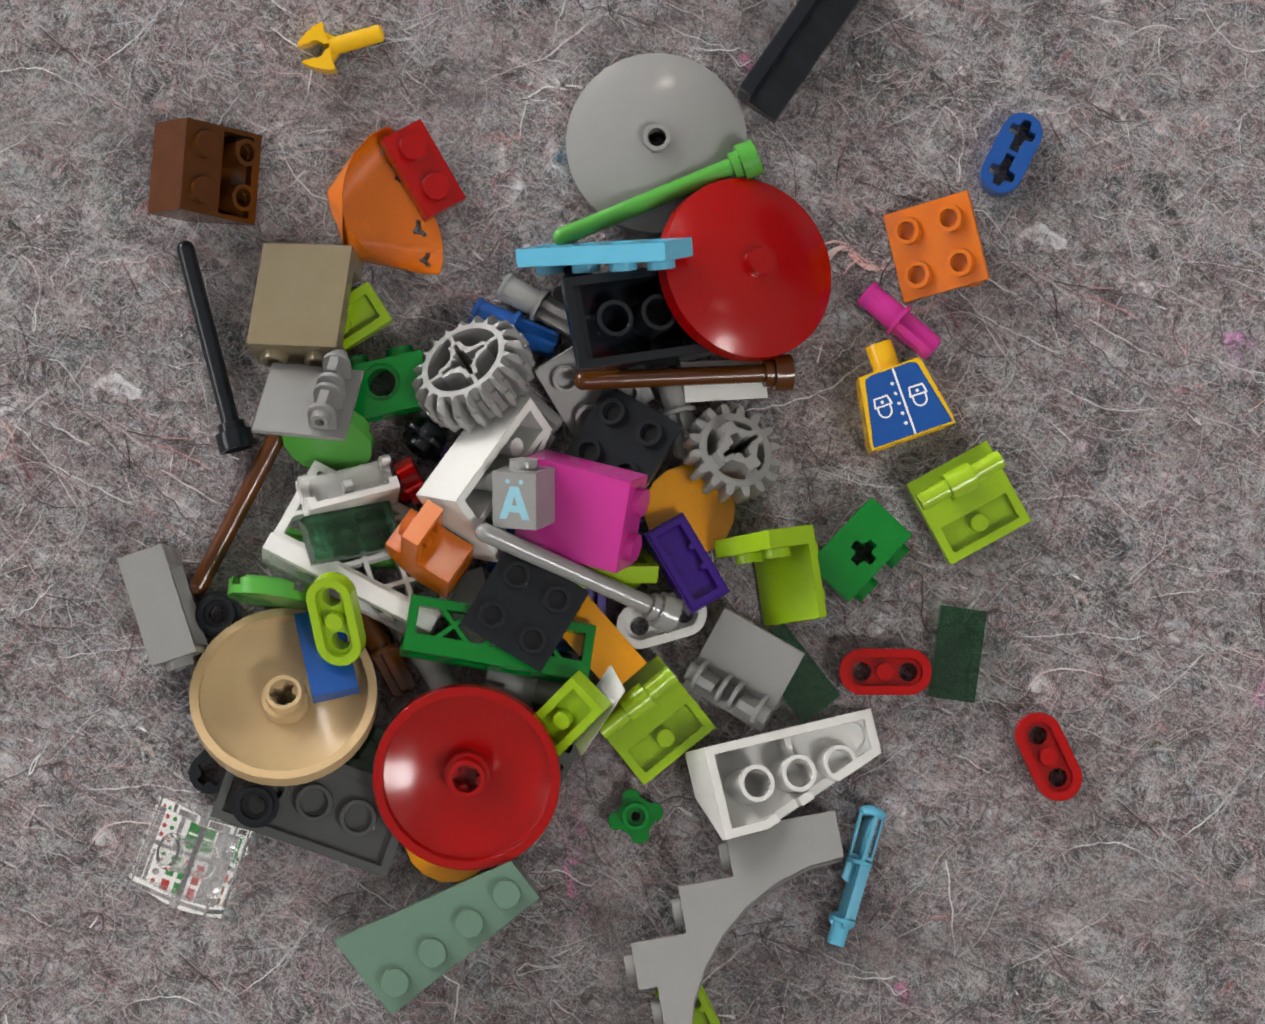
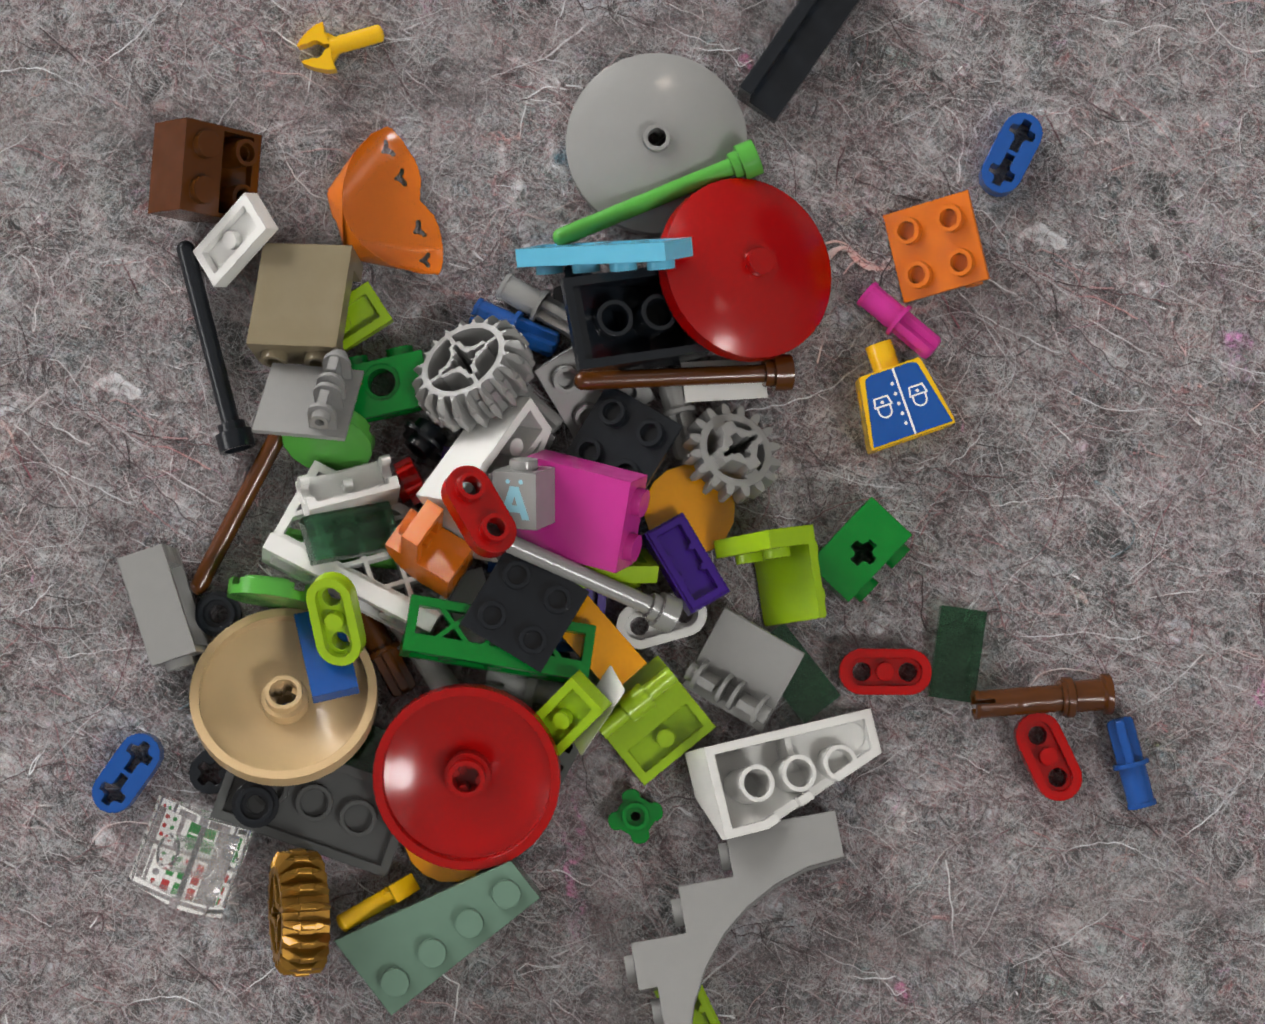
red plate [379,119,466,223] -> none
medium azure piece [826,805,886,947] -> none
lime plate [905,440,1031,566] -> none
none -> blue beam [92,733,164,813]
none -> white plate [193,192,279,287]
none -> pearl gold gear [267,848,331,977]
none -> yellow bar [336,873,420,932]
none -> red plate [441,465,517,558]
none -> reddish brown pin [970,673,1116,720]
none -> blue axle [1106,716,1157,810]

